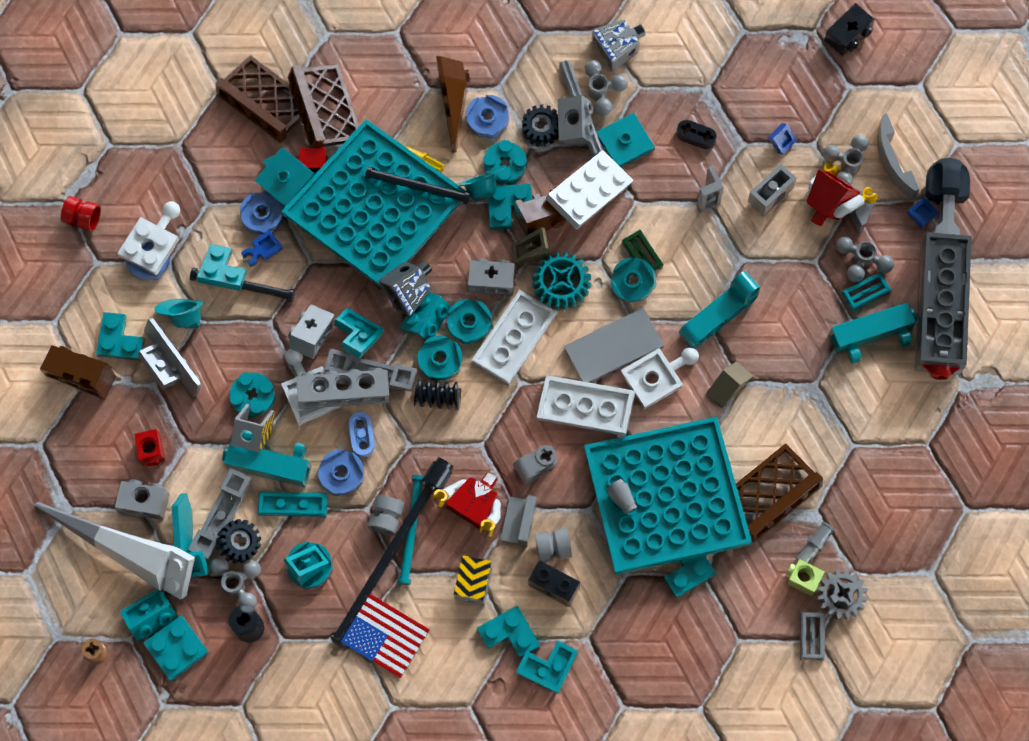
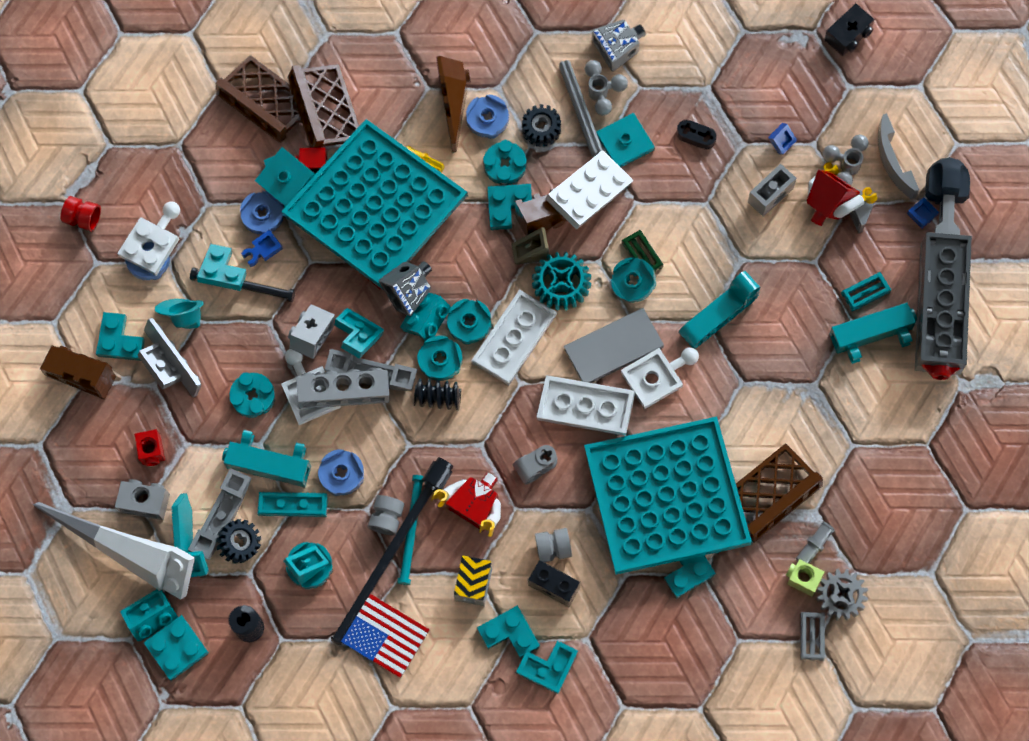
medium nougat bush [81,639,107,663] -> none
light grey piece [210,557,261,609] -> none
light grey piece [231,404,275,452] -> none
light blue plate [349,412,375,457] -> none
black bar [365,166,471,205] -> none
teal piece [459,167,505,201] -> none
light grey brick [468,258,515,296] -> none
light grey panel [501,495,537,546] -> none
light grey brick [558,95,594,146] -> none
light grey cone [606,479,637,515] -> none
light grey panel [697,166,724,212] -> none
dark tan slope [706,362,753,408] -> none
light grey piece [836,237,894,282] -> none

